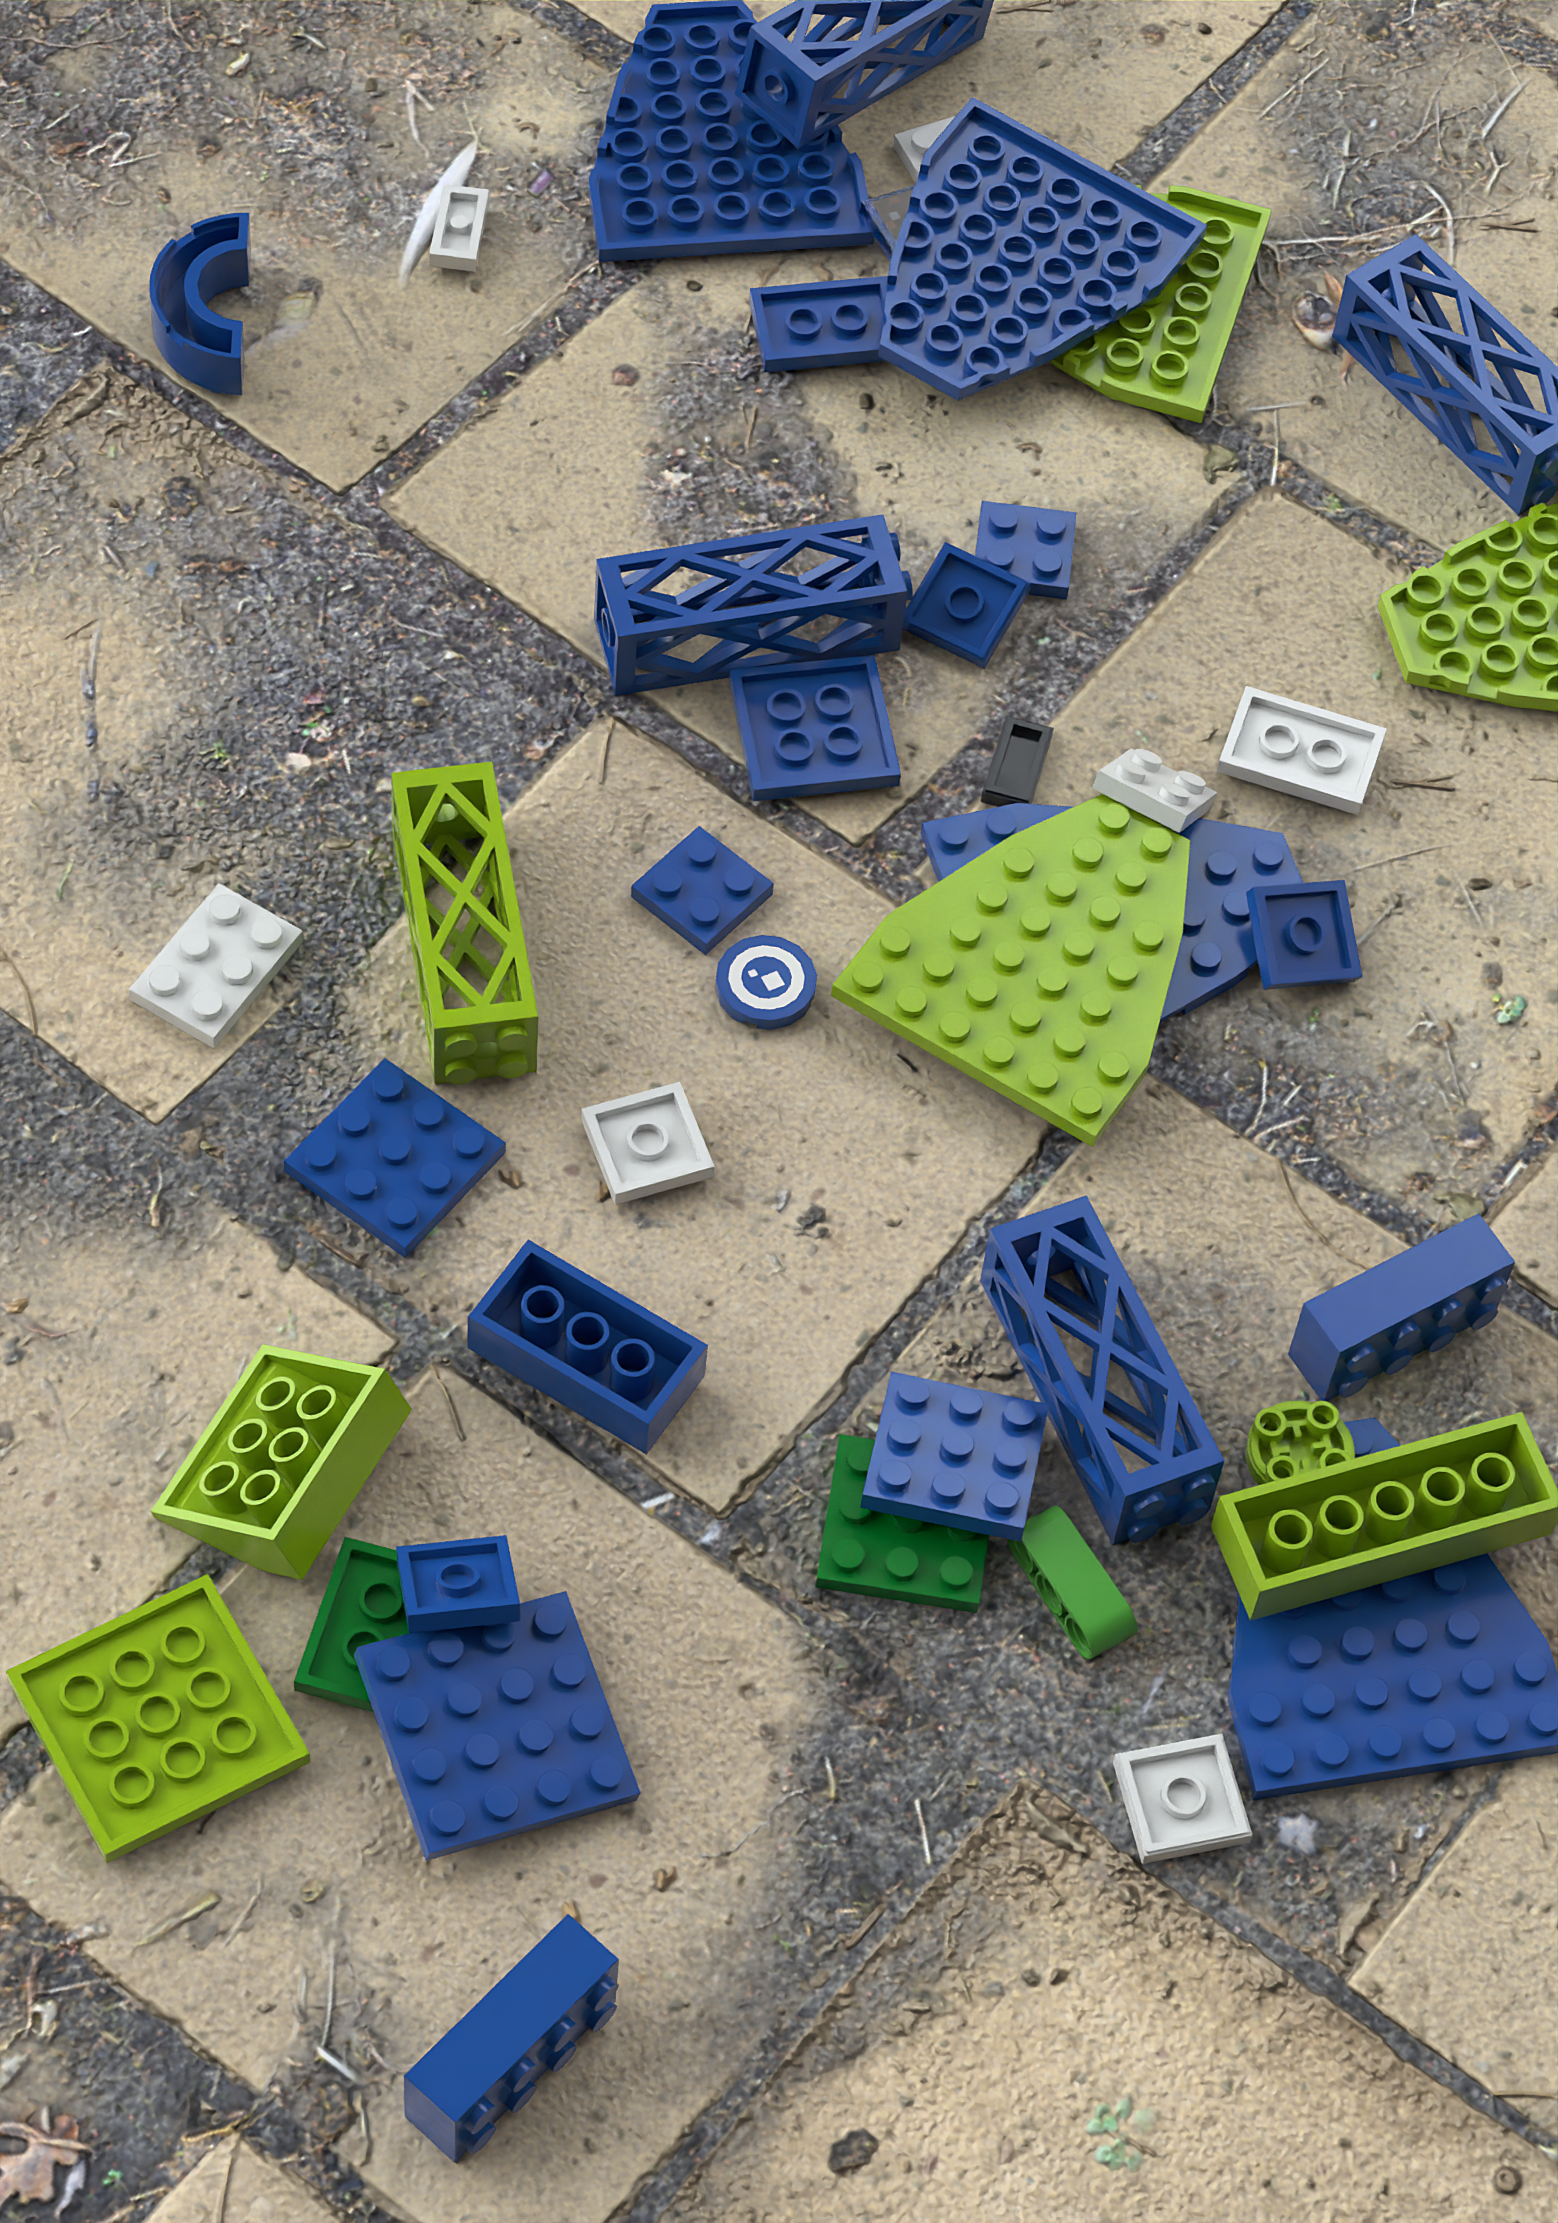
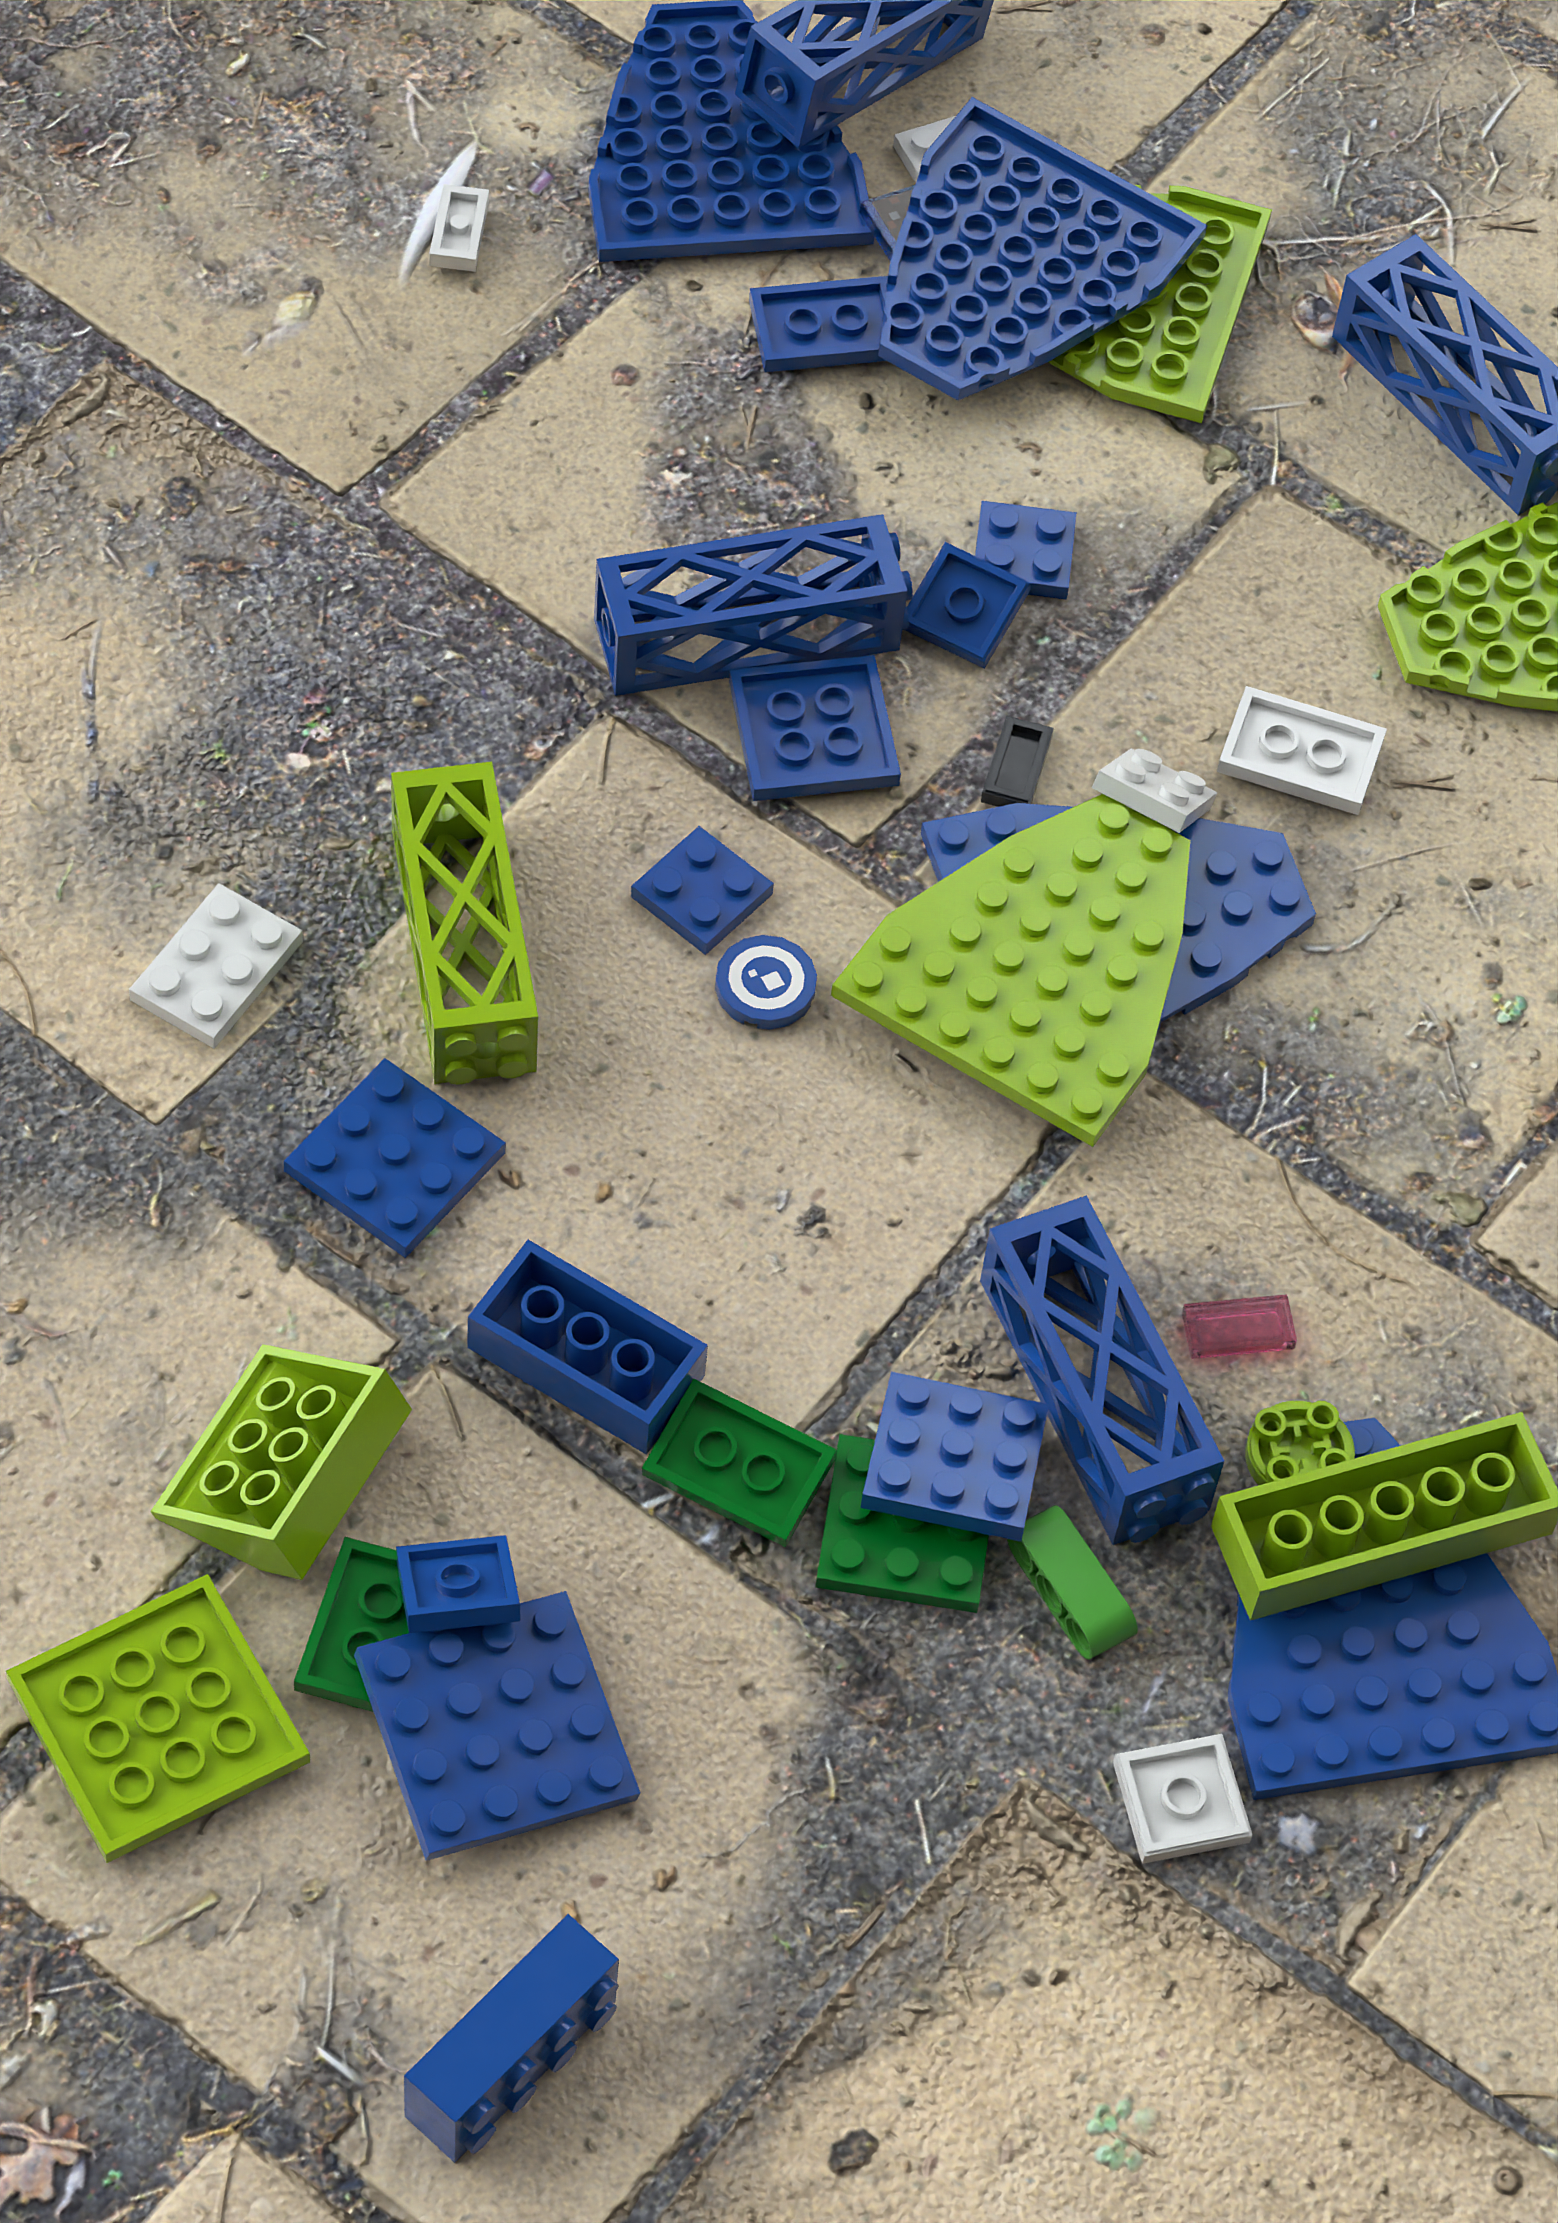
blue brick [149,213,251,395] -> none
white plate [581,1082,715,1205] -> none
blue plate [1246,880,1363,990] -> none
blue brick [1288,1213,1515,1402] -> none
none -> green plate [642,1379,837,1547]
none -> clear pink tile [1182,1294,1297,1359]

